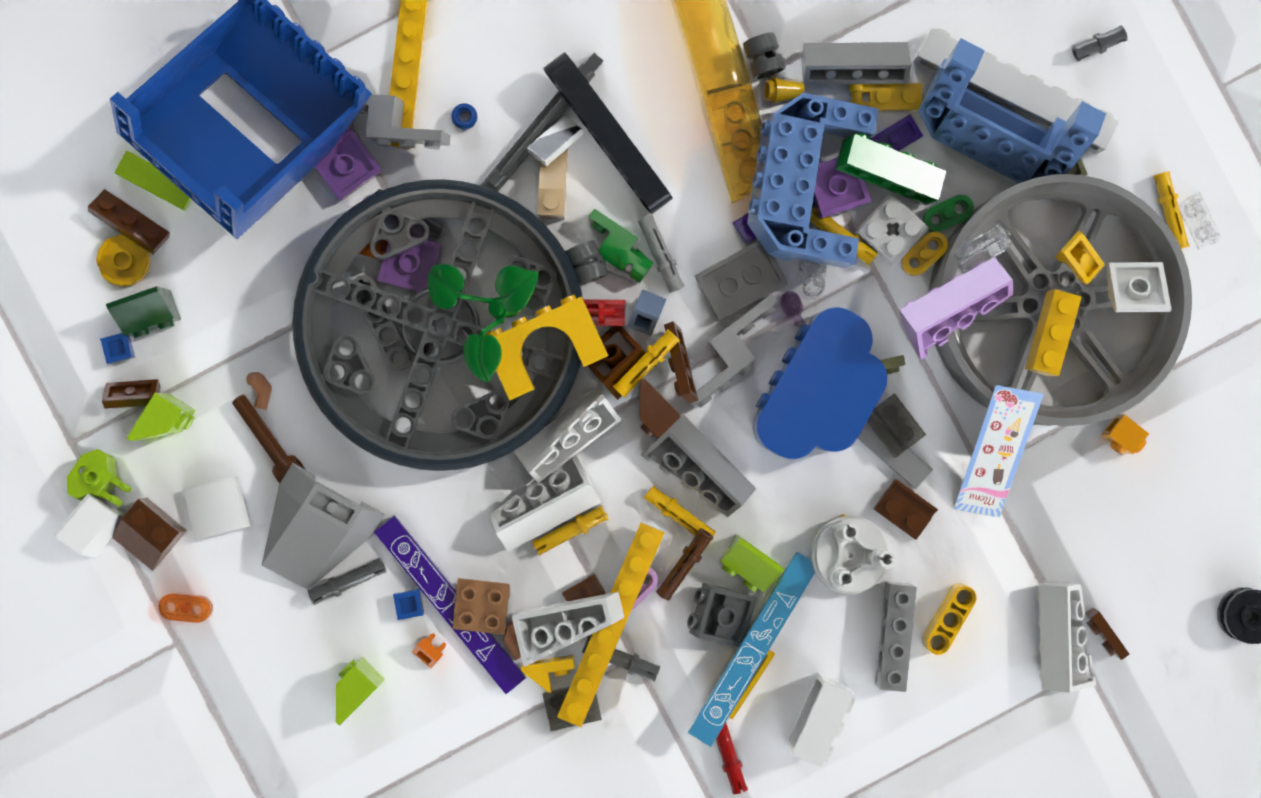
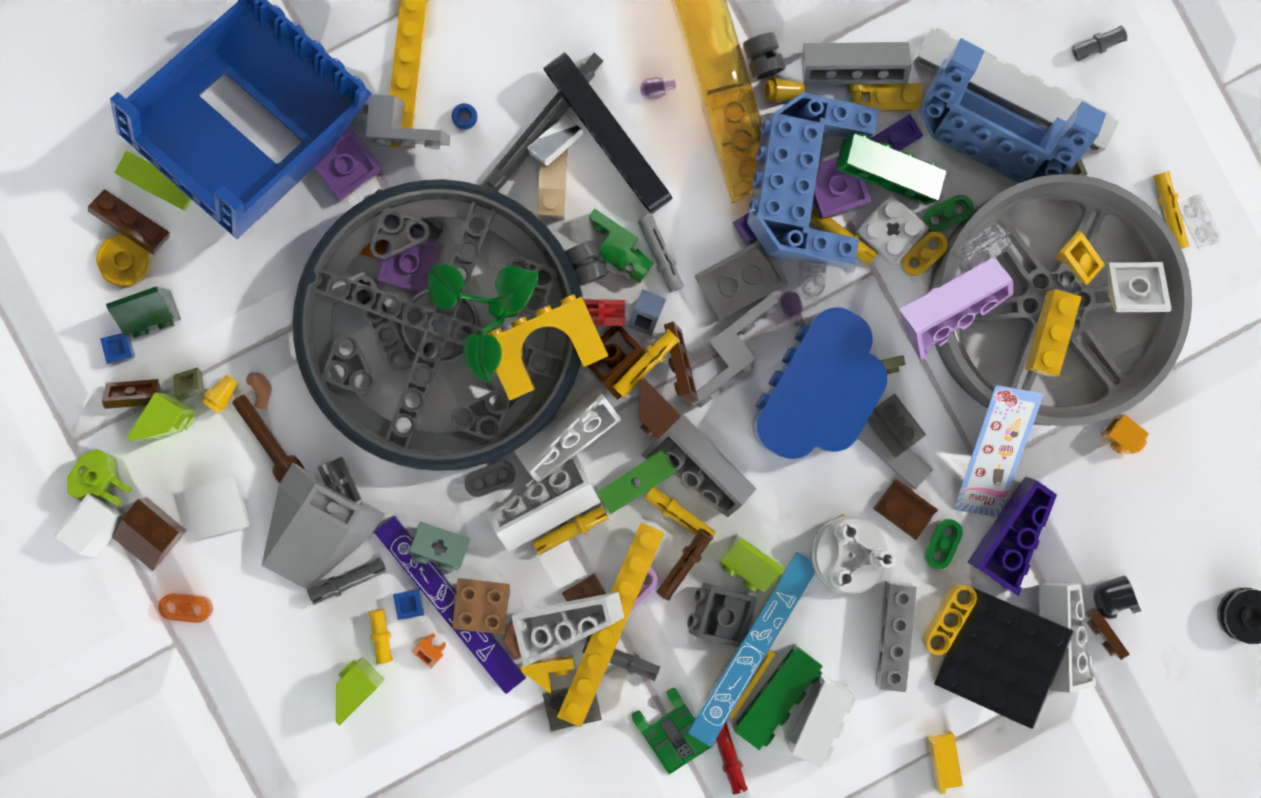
none -> olive plate [173,367,203,401]
none -> yellow cone [202,374,239,414]
none -> dark grey hips [317,456,362,502]
none -> yellow pin [368,609,393,664]
none -> sand green brick [408,521,470,573]
none -> dark grey plate [464,461,516,497]
none -> bright green tile [597,450,676,514]
none -> green flag [632,688,713,775]
none -> clear purple cylinder [640,77,677,99]
none -> green brick [732,644,823,750]
none -> green plate [924,519,963,569]
none -> yellow panel [927,732,963,795]
none -> black plate [934,588,1075,729]
none -> dark purple wedge [967,476,1057,596]
none -> black helmet [1093,575,1142,619]

